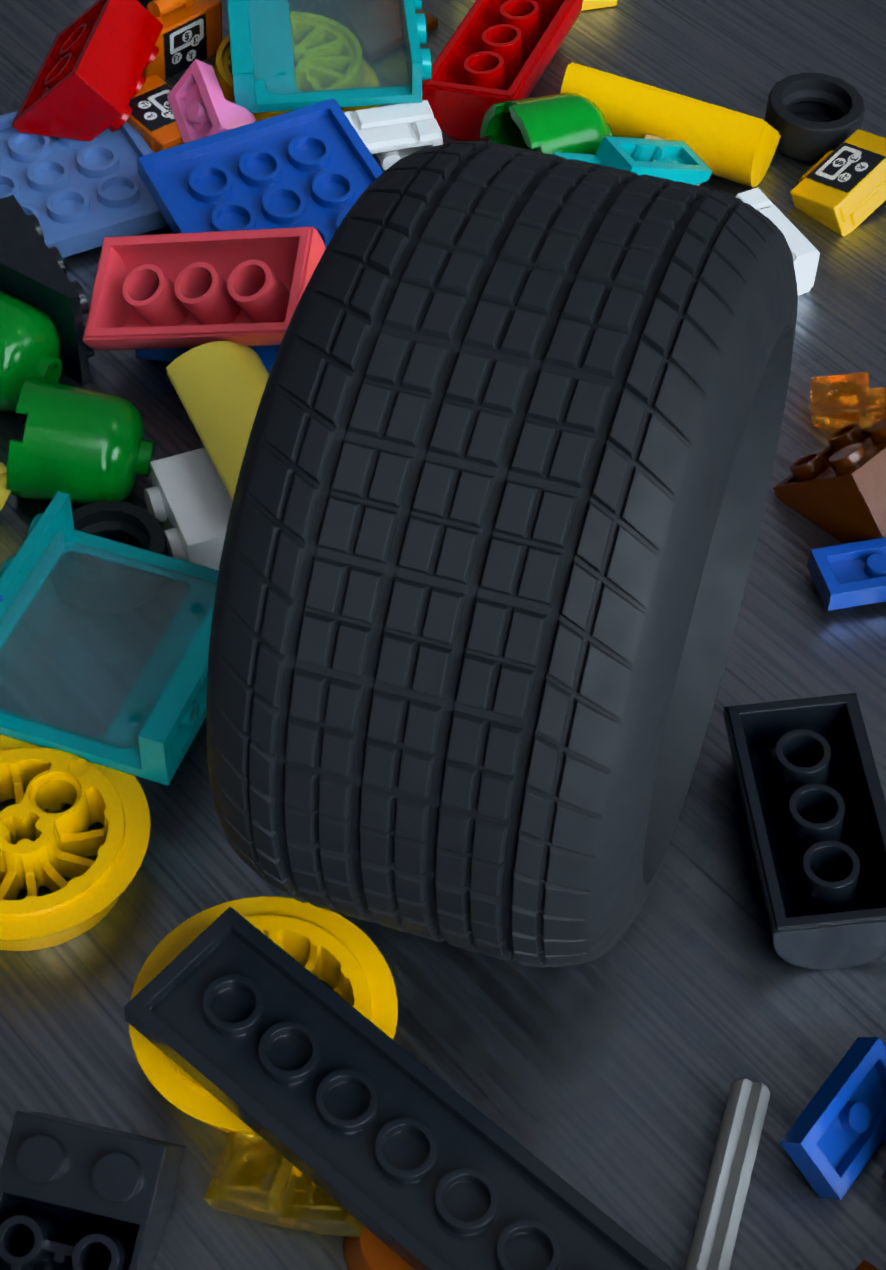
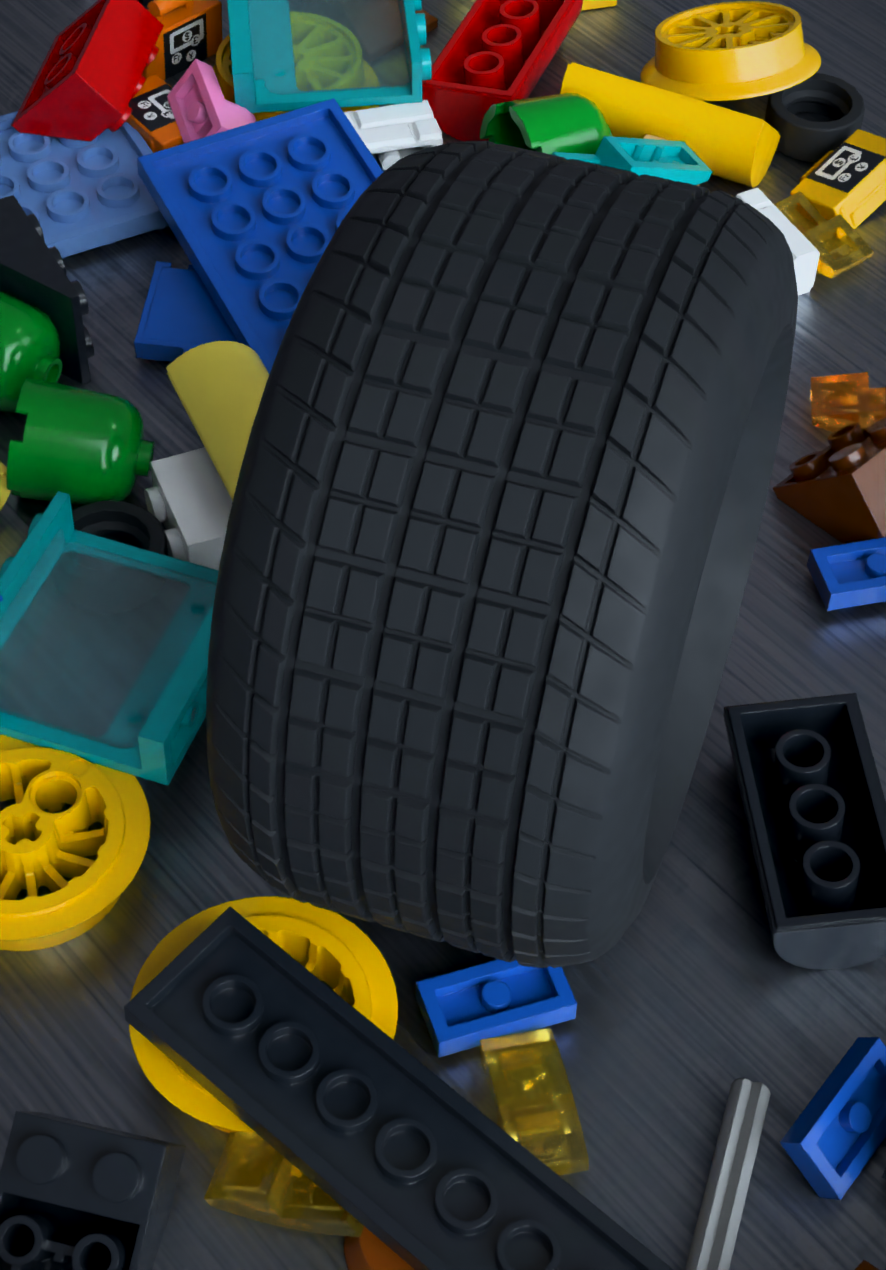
coral brick [82,227,326,351] -> none
none -> blue plate [416,959,577,1058]
none -> clear yellow slope [480,1028,589,1175]
none -> yellow piece [640,1,821,101]
none -> clear yellow slope [774,191,874,279]

